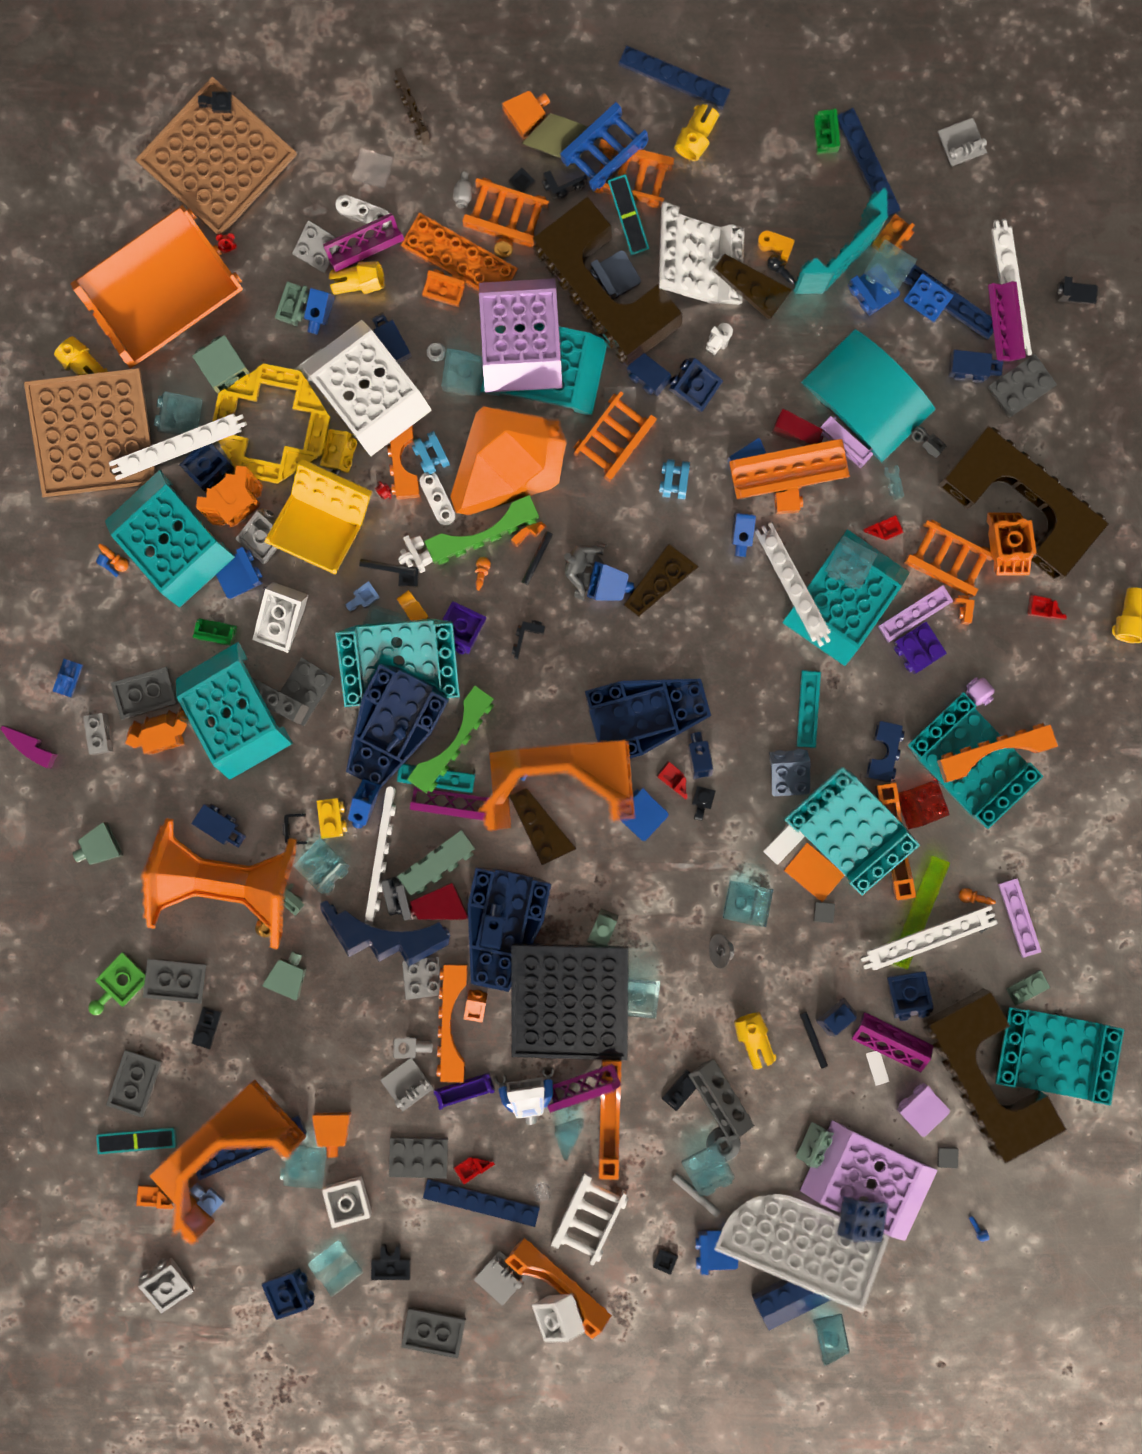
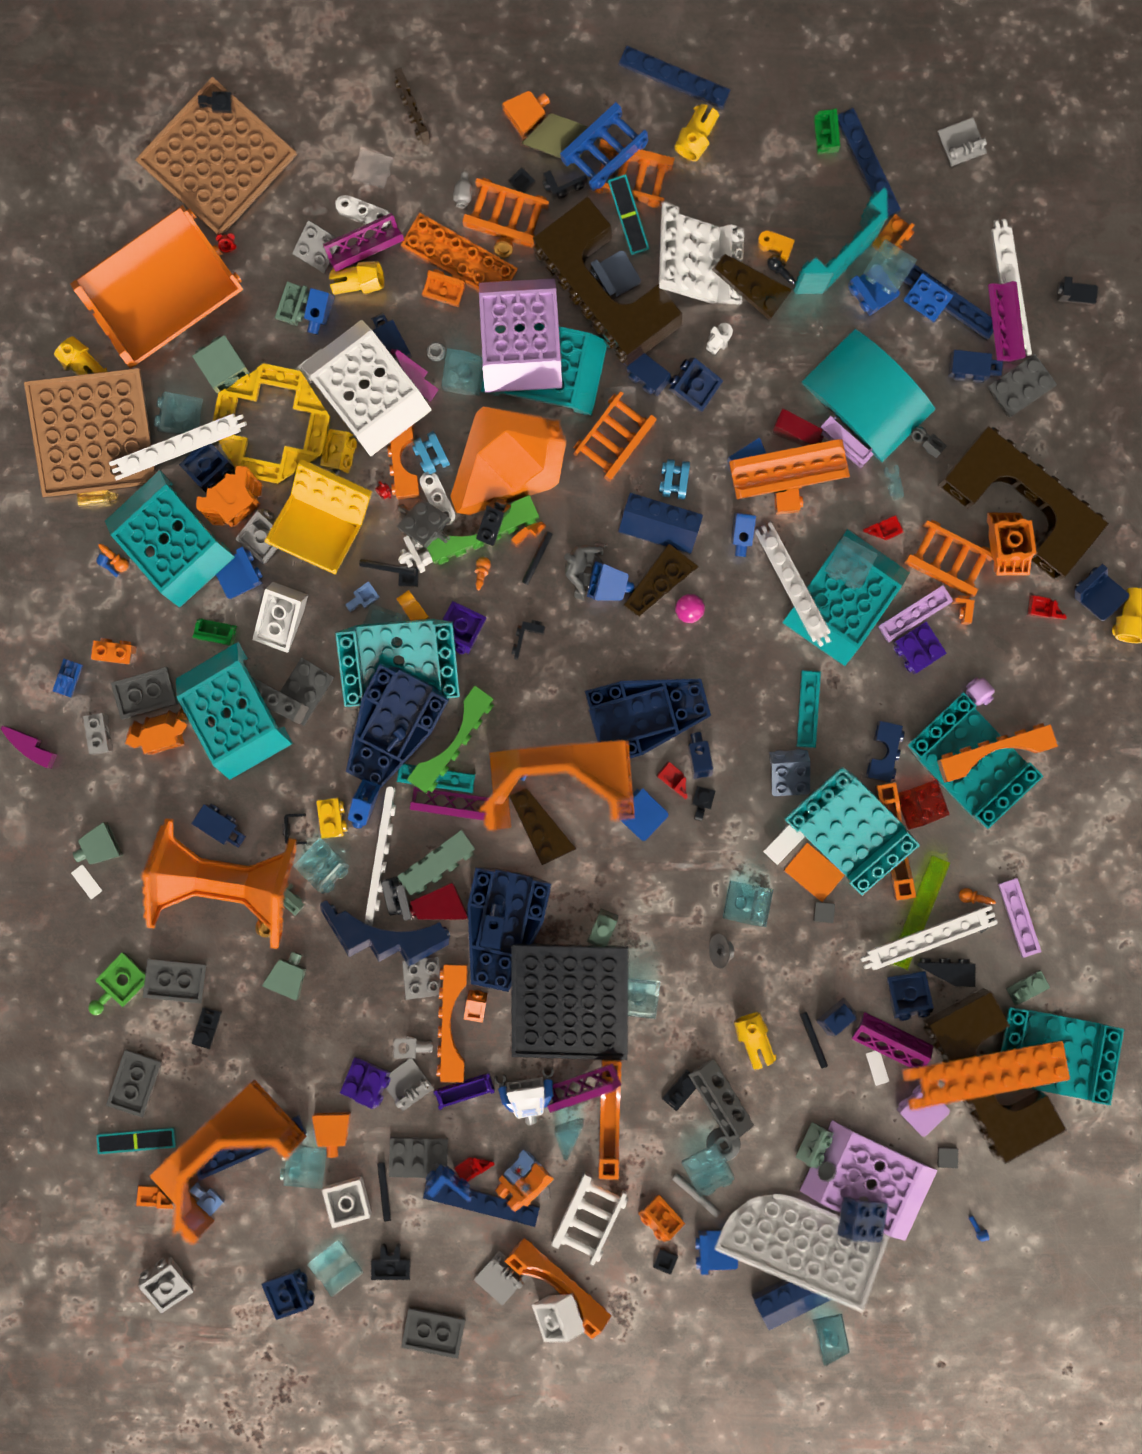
none -> white sticker [71,864,102,899]
none -> clear yellow cylinder [77,490,117,507]
none -> orange bracket [91,638,137,664]
none -> dark purple plate [340,1057,391,1109]
none -> black bar [377,1162,391,1222]
none -> magenta slope [390,349,439,402]
none -> dark grey plate [397,498,451,548]
none -> blue bracket [426,1164,472,1201]
none -> black bracket [476,498,511,546]
none -> orange hips [495,1150,554,1211]
none -> dark blue slope [618,493,703,554]
none -> orange bracket [638,1195,685,1242]
none -> dark pink hair [675,594,705,623]
none -> dark grey piece [818,1162,836,1182]
none -> orange hinge [902,1041,1070,1110]
none -> black slope [914,958,976,987]
none -> dark blue bracket [1075,564,1129,621]

